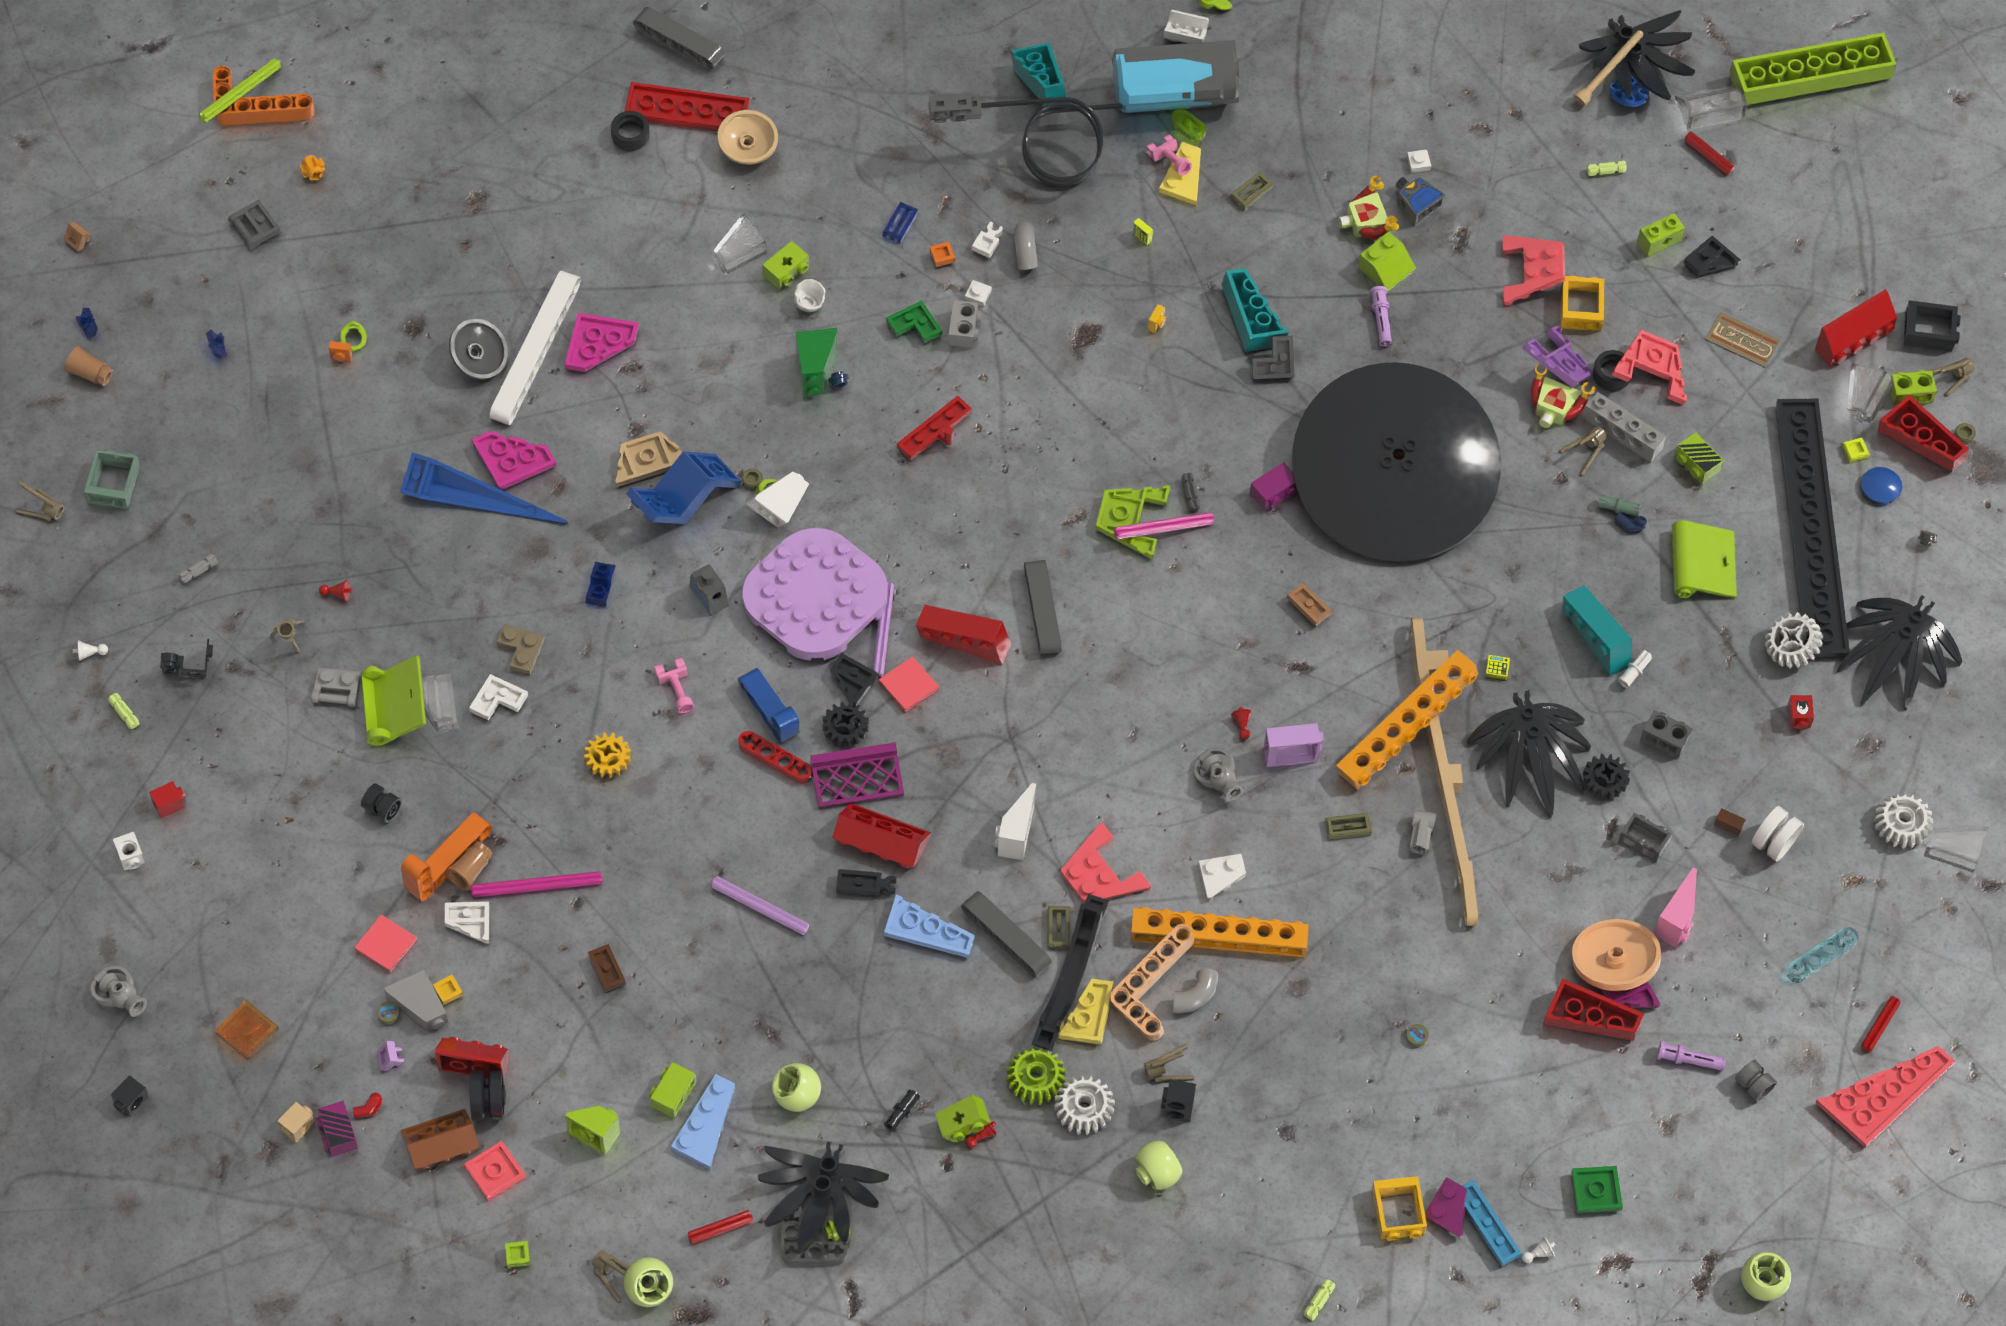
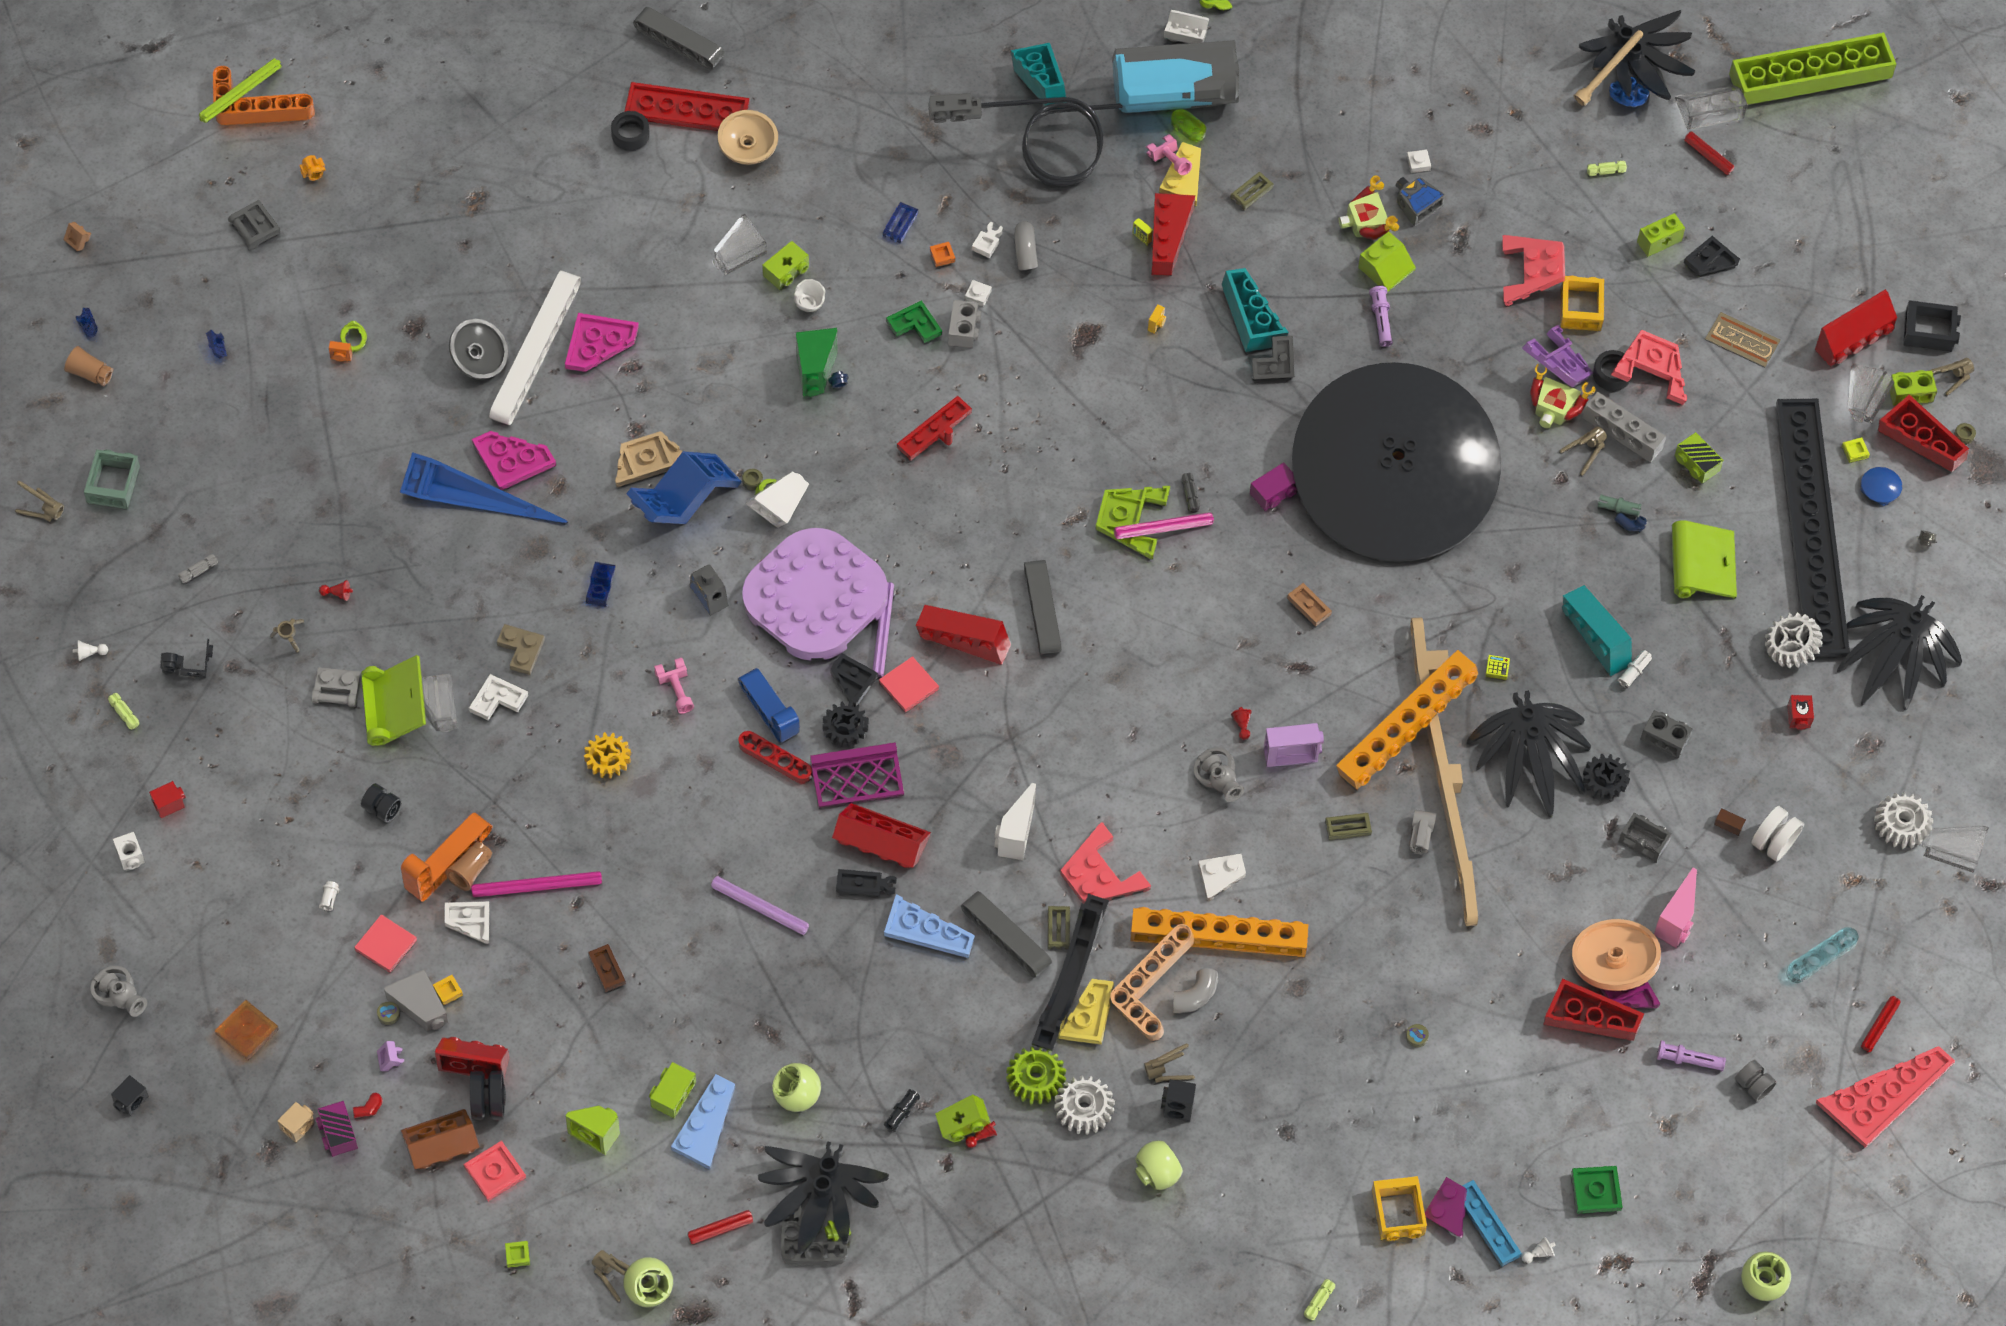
none -> white pin [319,881,340,911]
none -> red wedge [1151,193,1196,276]

